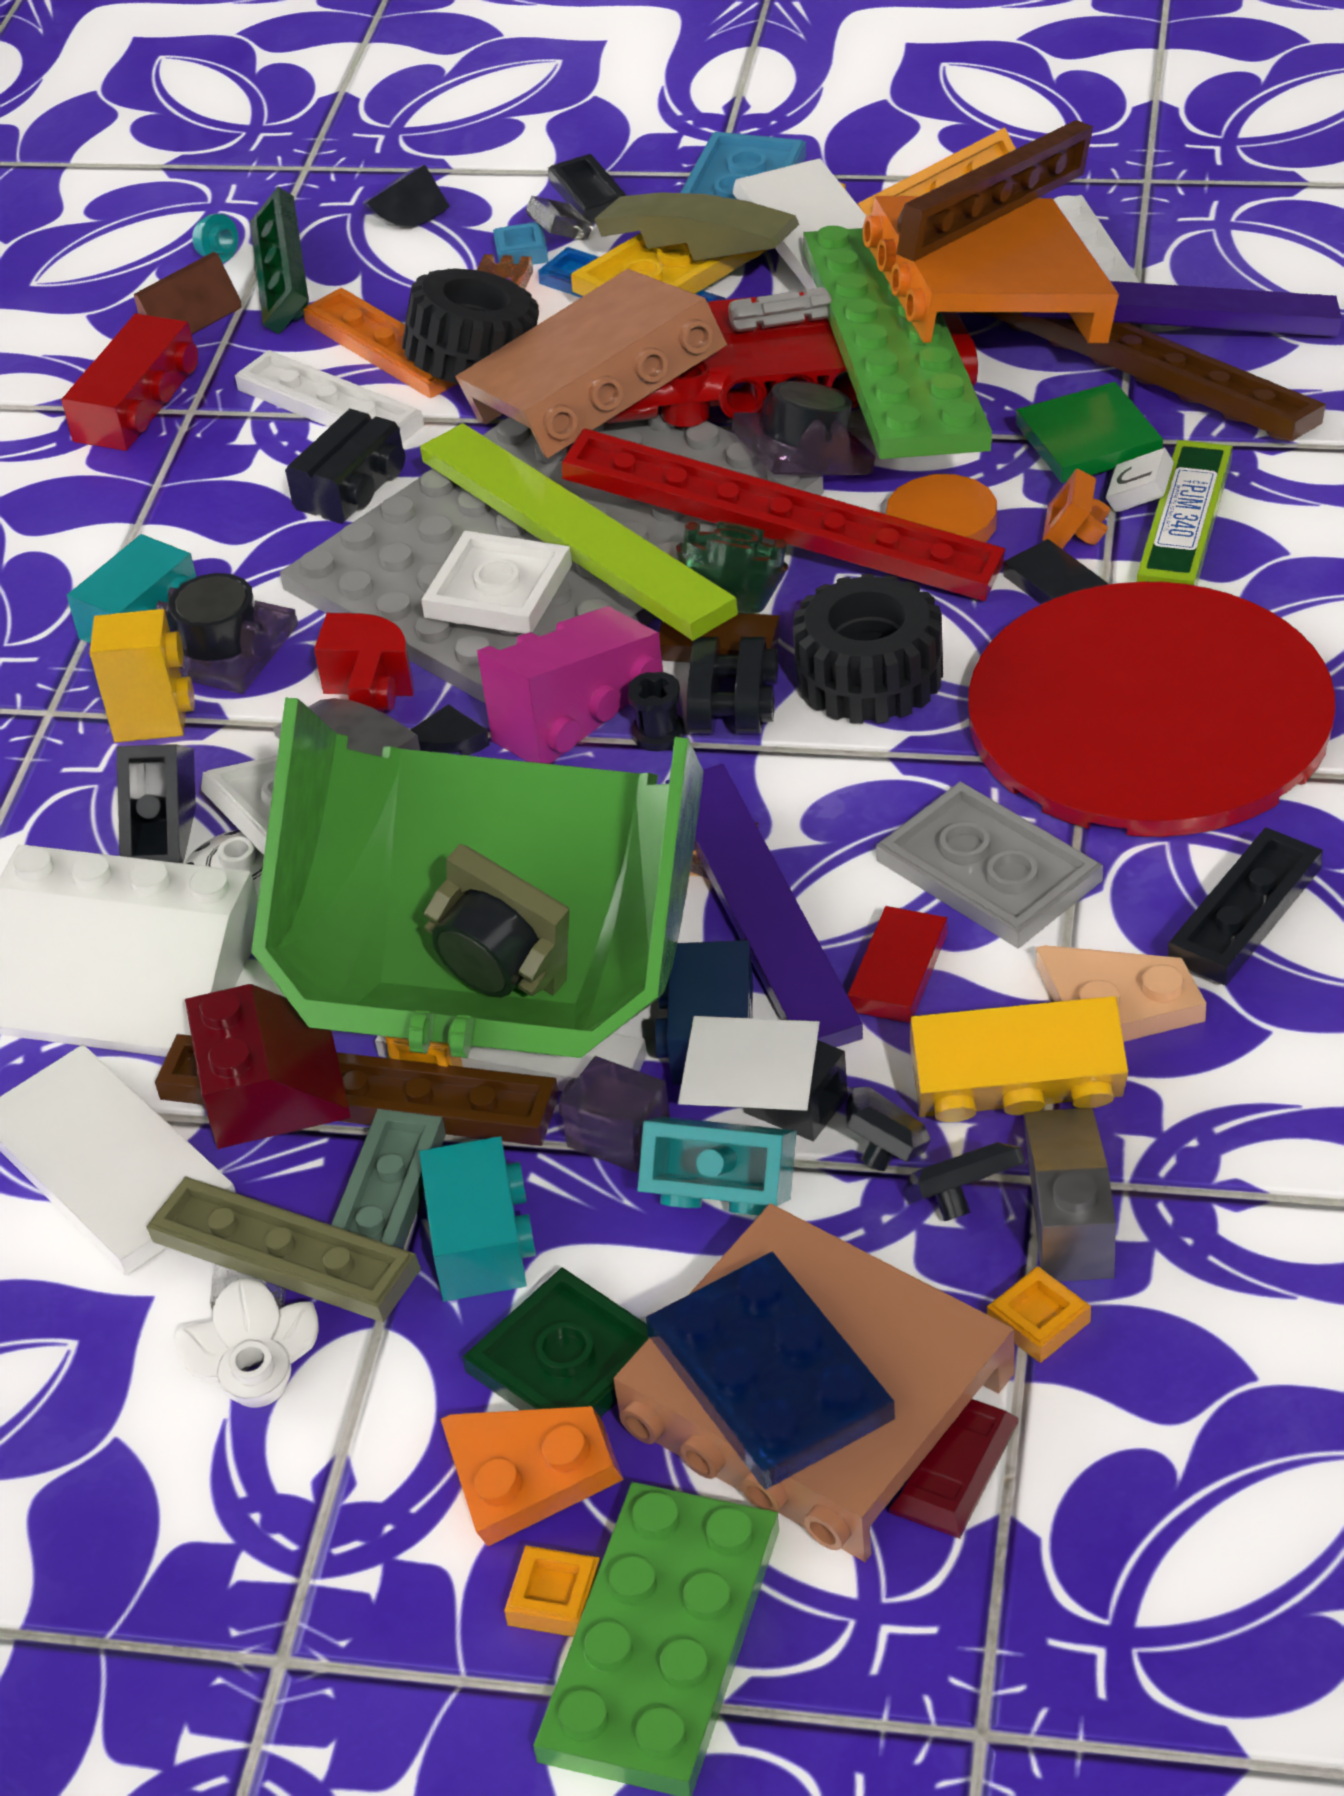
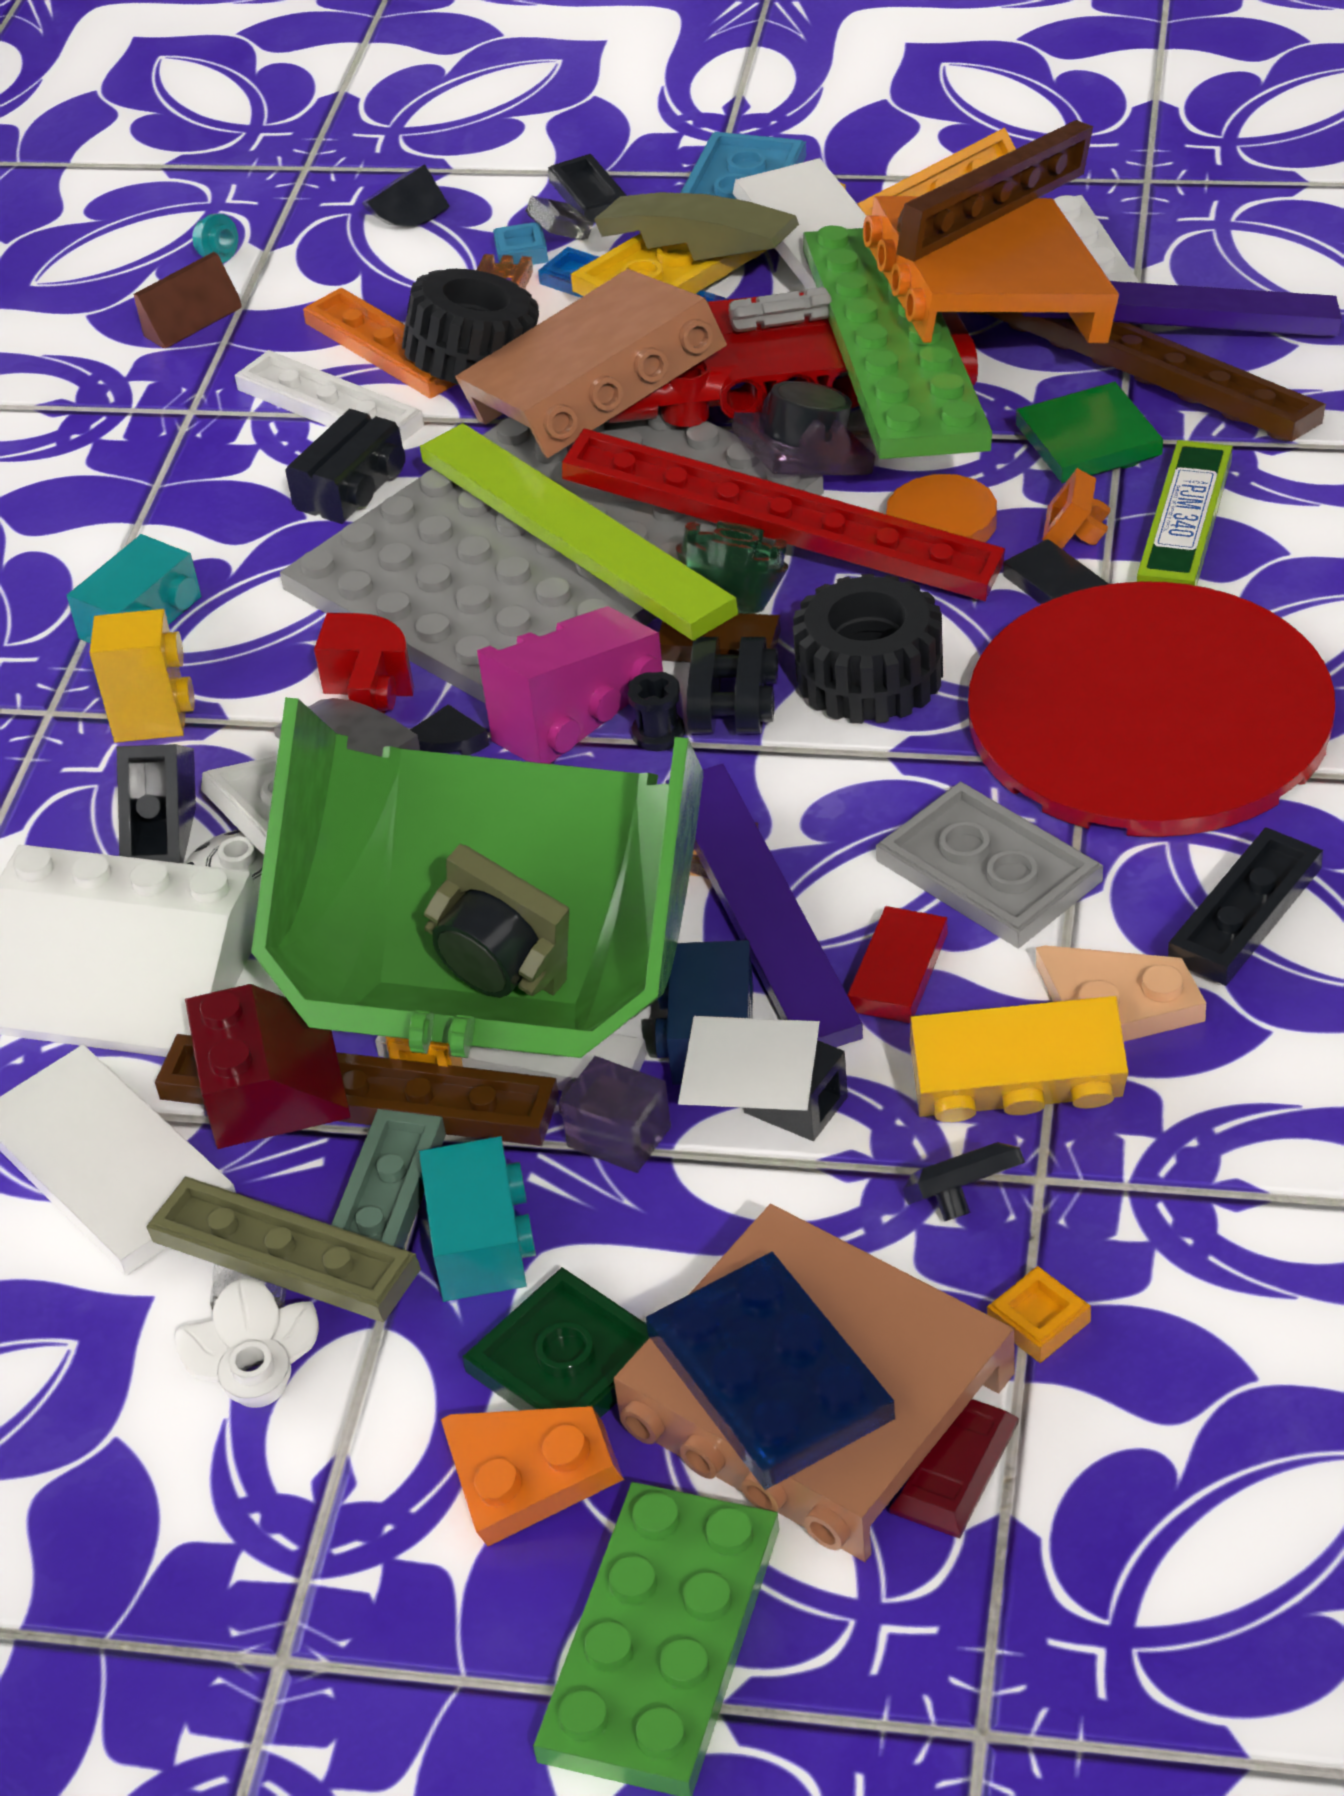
red brick [61,313,198,451] -> none
piece [156,573,298,694] -> none
dark green plate [250,187,309,335] -> none
white plate [421,530,572,634] -> none
light orange tile [504,1545,601,1637] -> none
teal brick [638,1116,797,1216] -> none
black piece [846,1087,931,1171] -> none
flat silver slope [1024,1108,1116,1281] -> none
white tile [1106,448,1174,512] -> none

